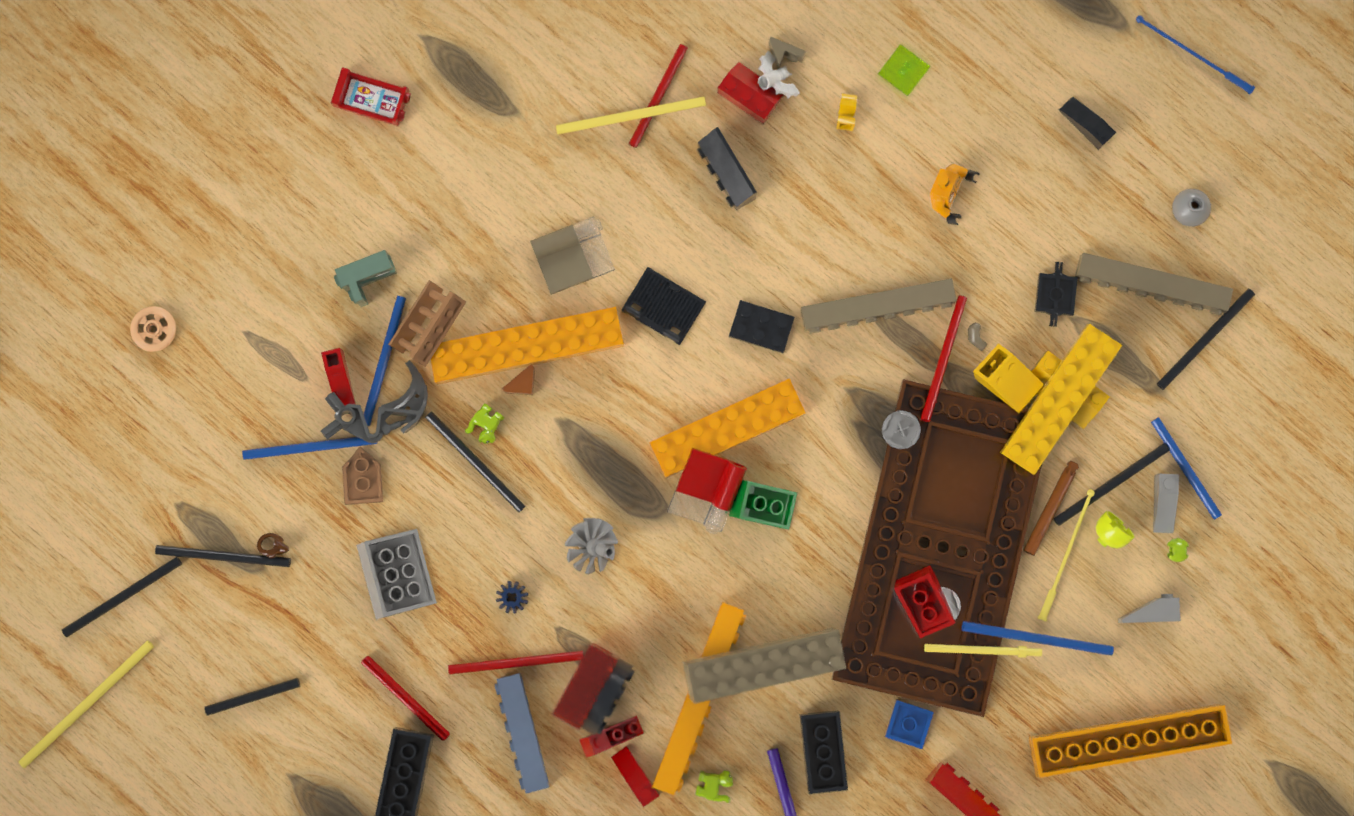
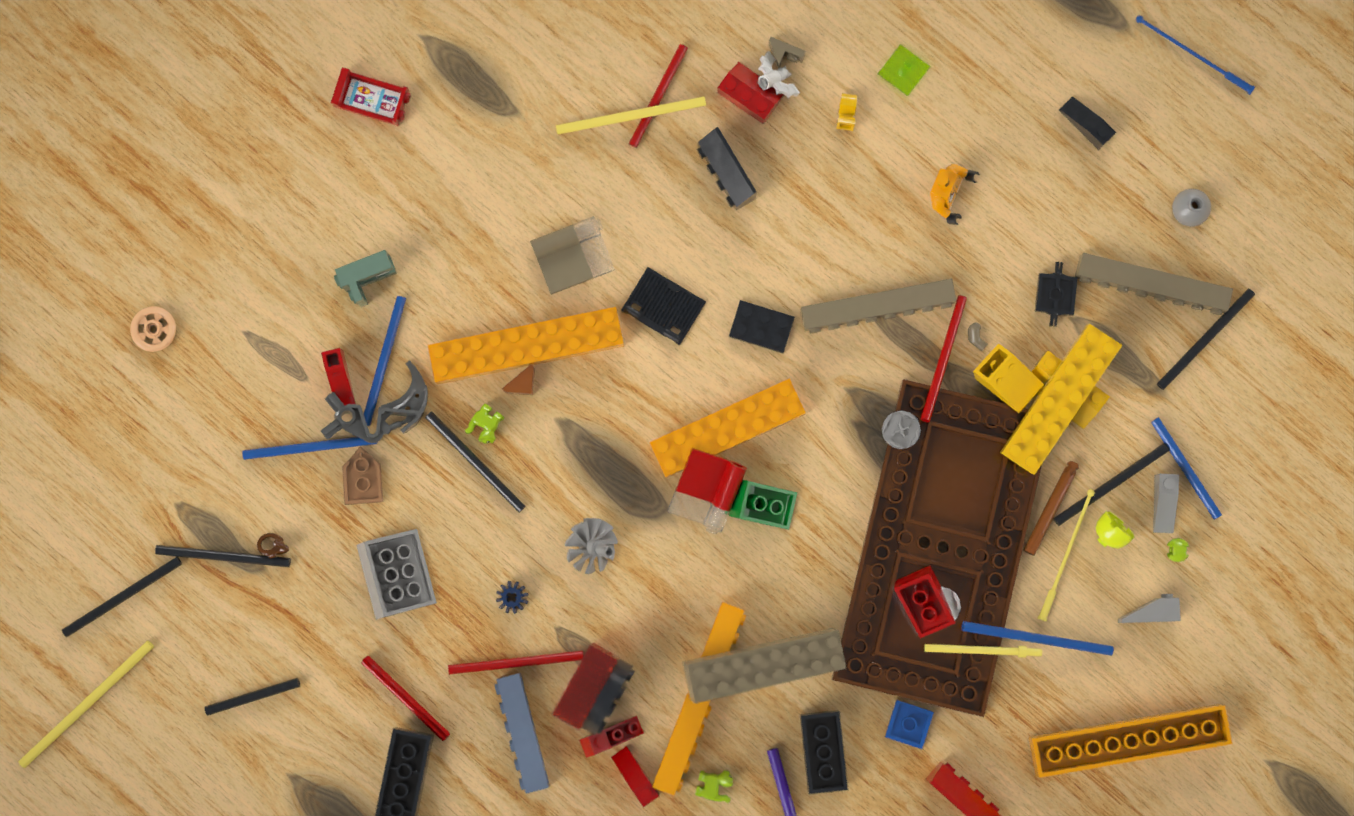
medium nougat fence [388,280,466,367] -> none

